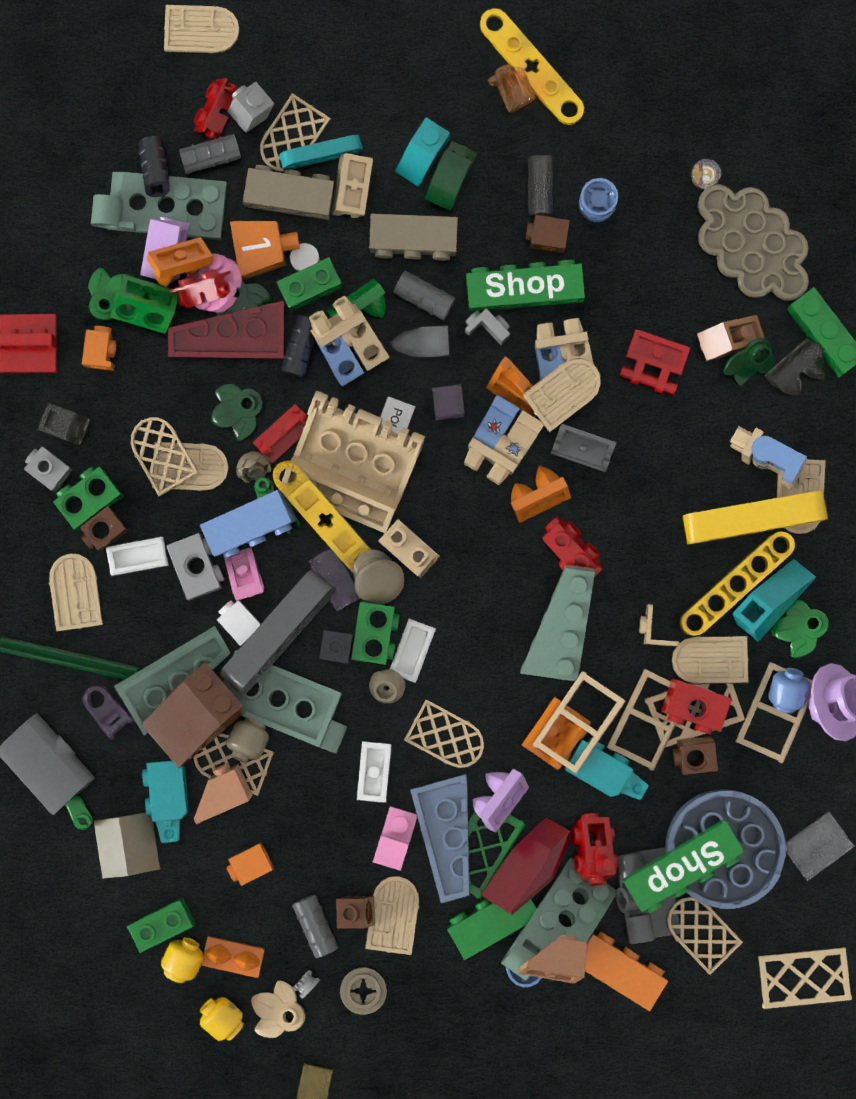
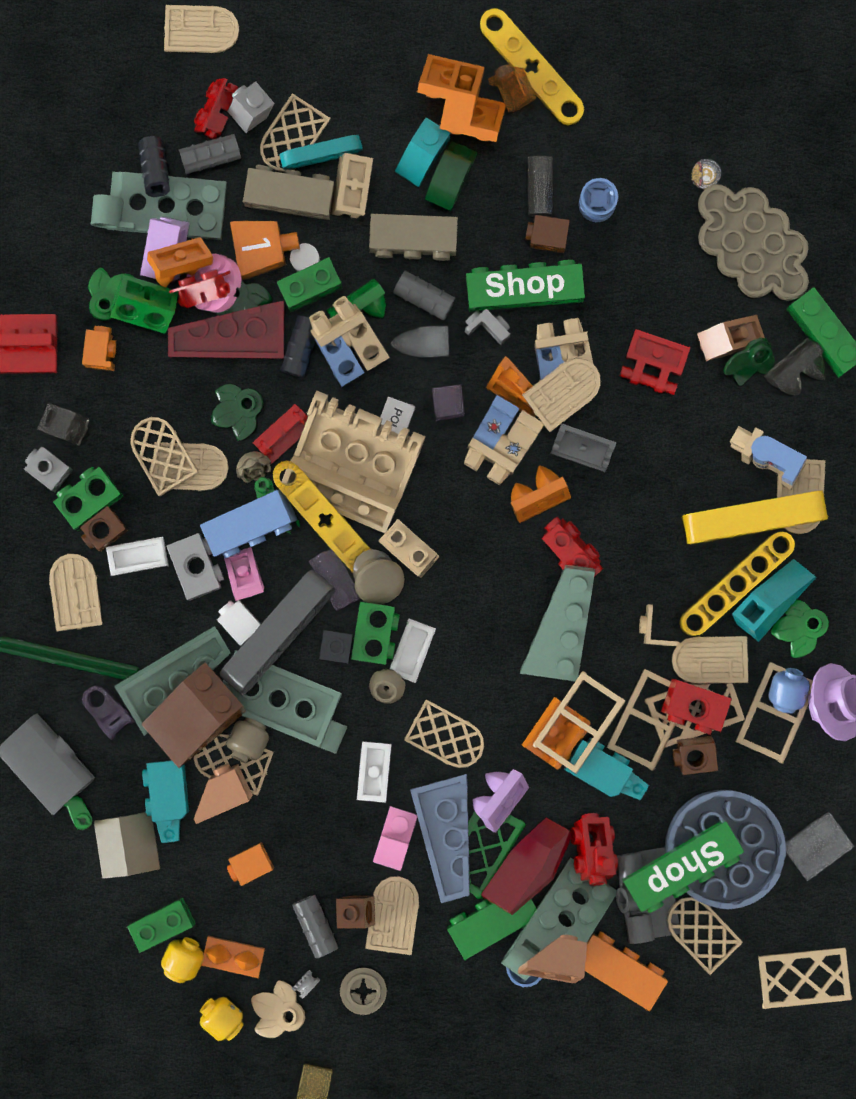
none -> orange bracket [417,54,506,142]

